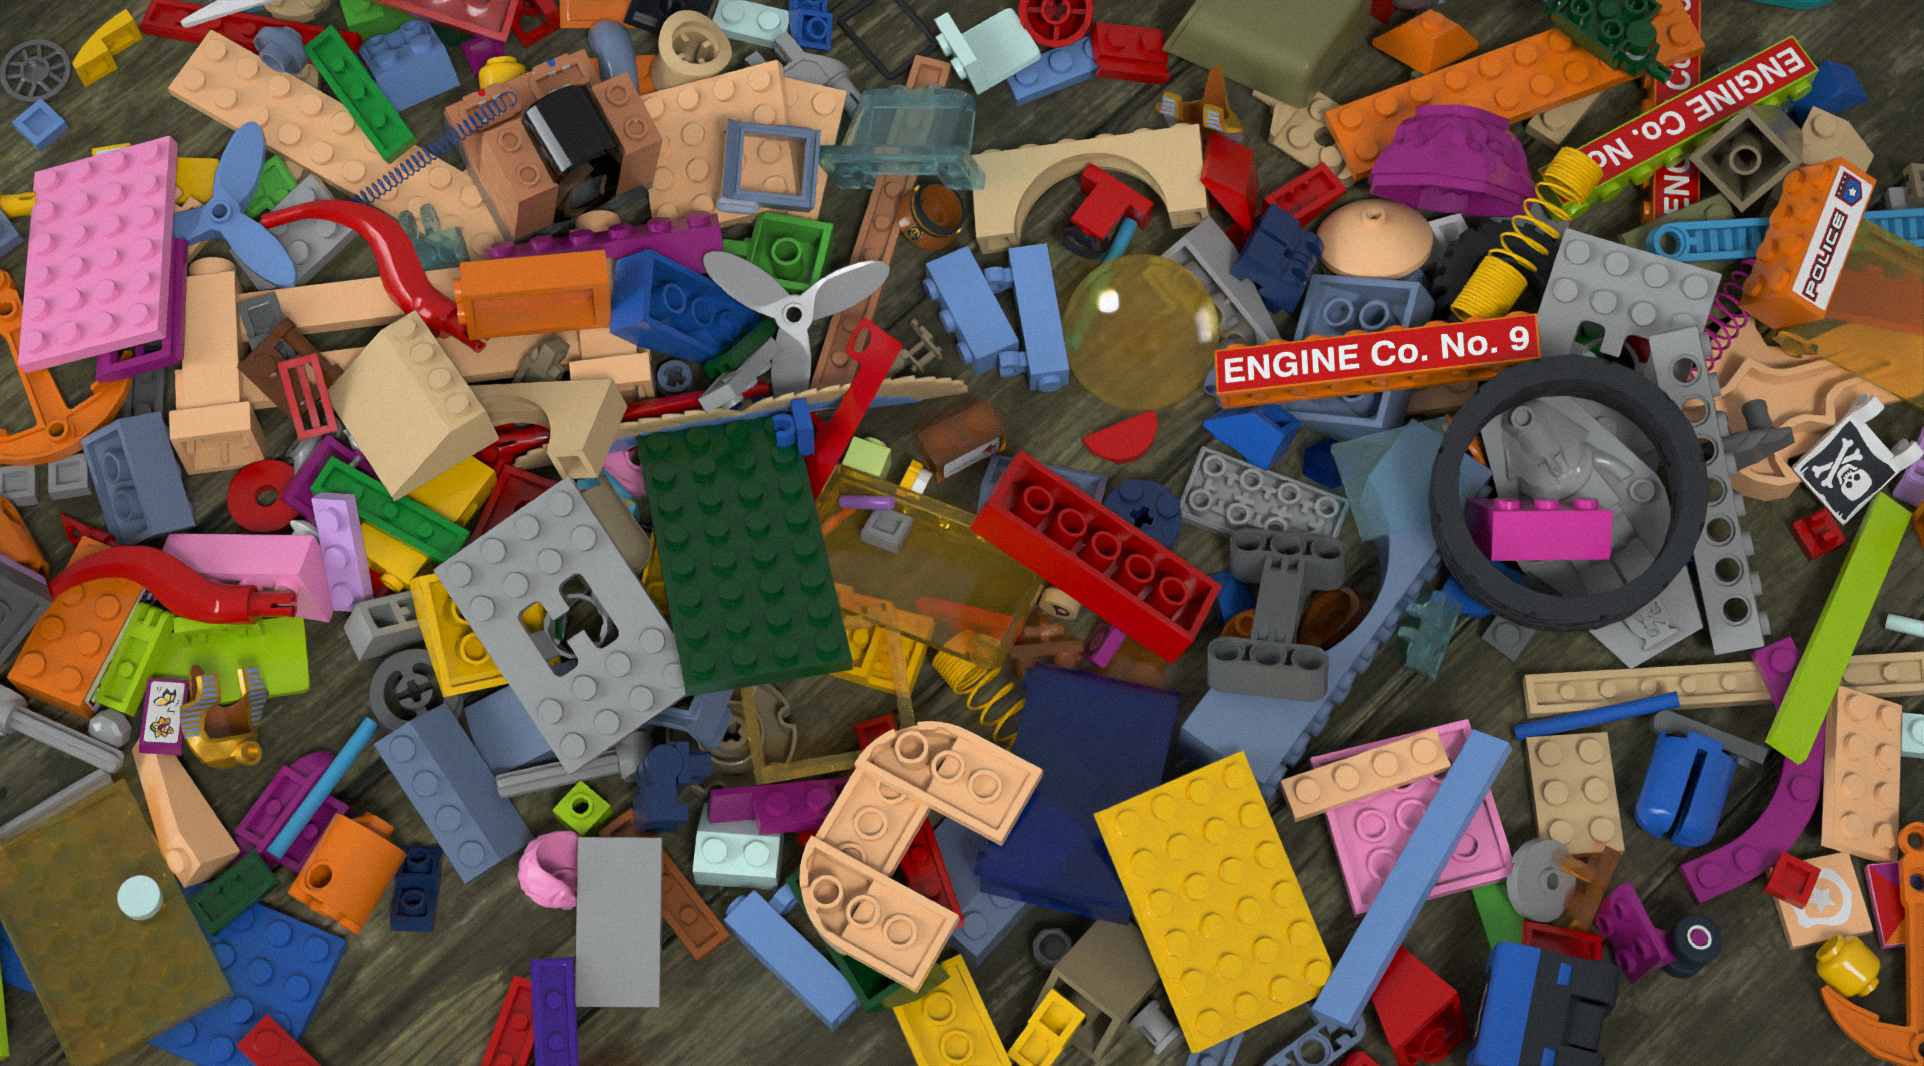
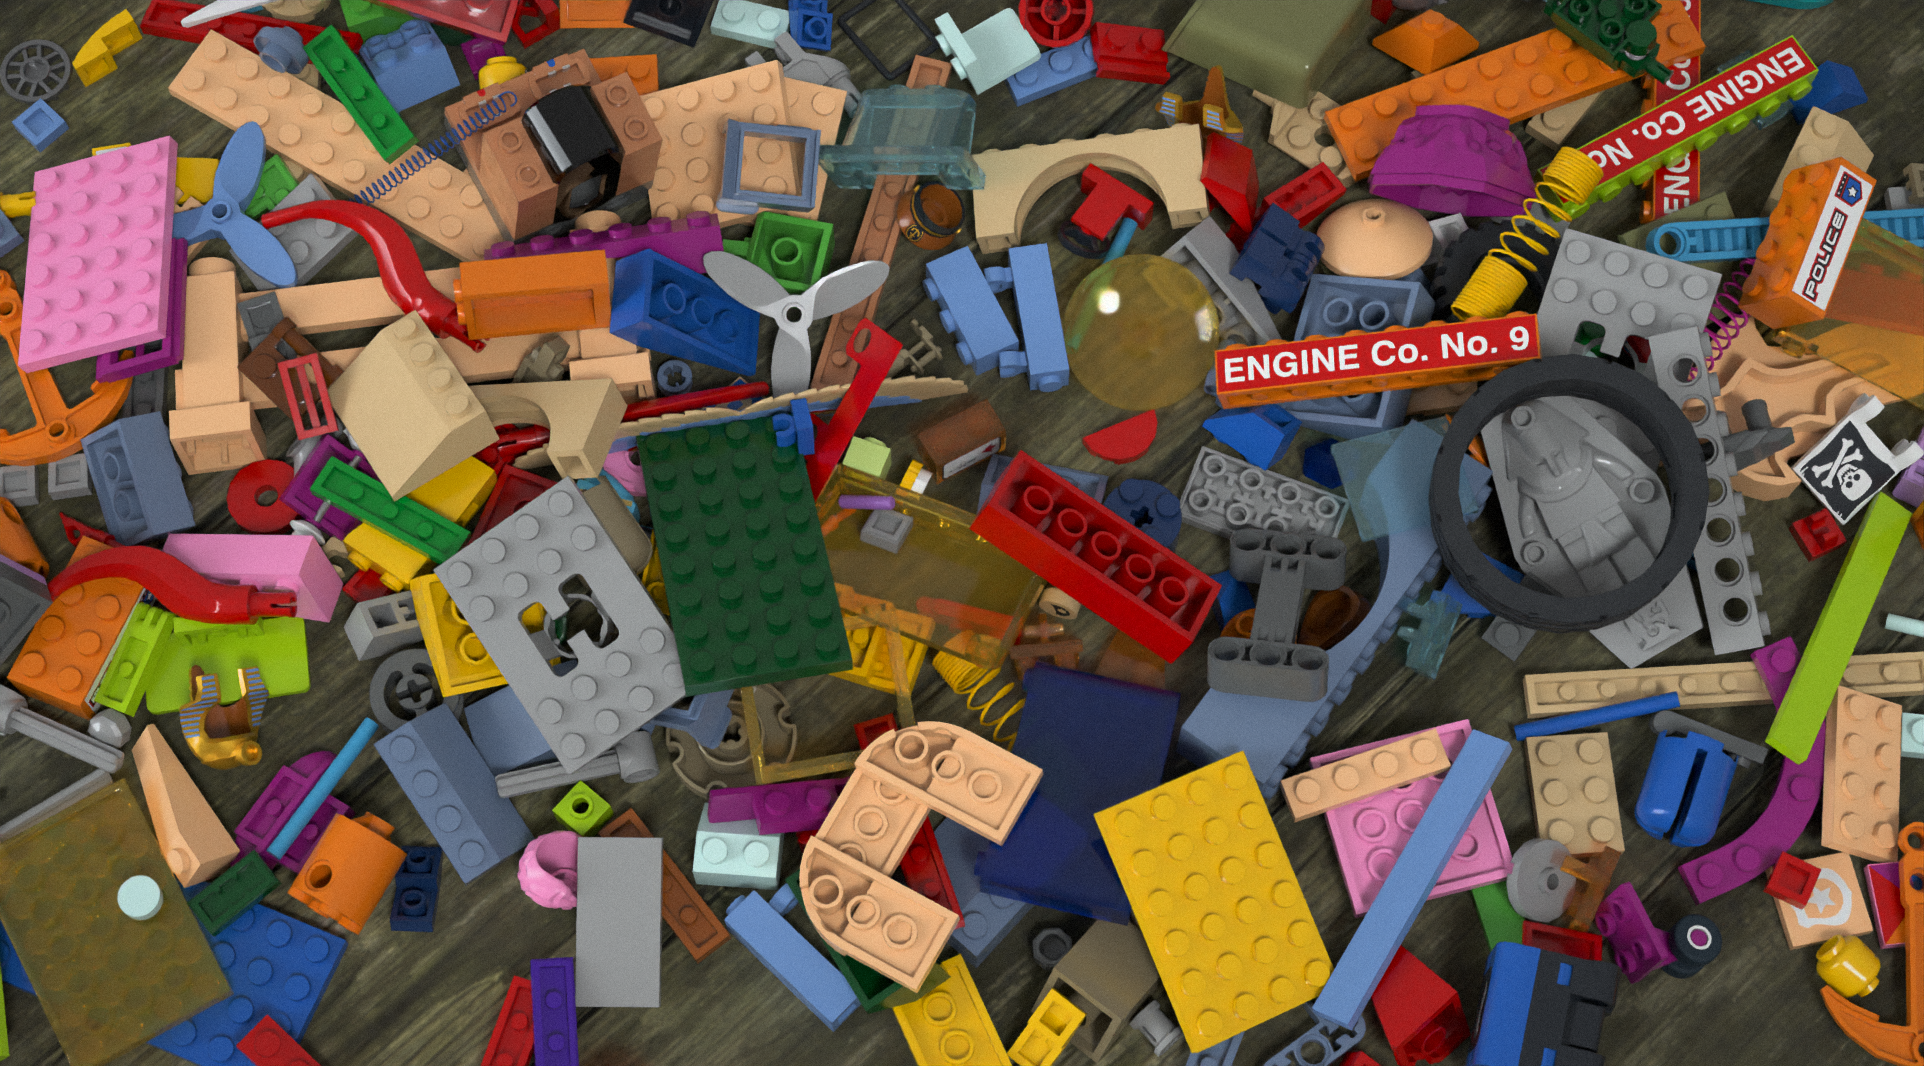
tile [139,678,190,755] -> none
lavender plate [311,492,374,612] -> none
clear light blue hinge [398,203,471,271] -> none
sand blue cylinder [587,19,639,93] -> none
dark blue hips [633,741,712,834] -> none
tan hat [650,10,732,91] -> none
light grey plate [698,336,780,413] -> none
dark green tile [703,319,777,379] -> none
magenta tile [1079,622,1126,668] -> none
dark pink wedge [1465,497,1613,561] -> none
dark tan slope [1688,104,1803,212] -> none

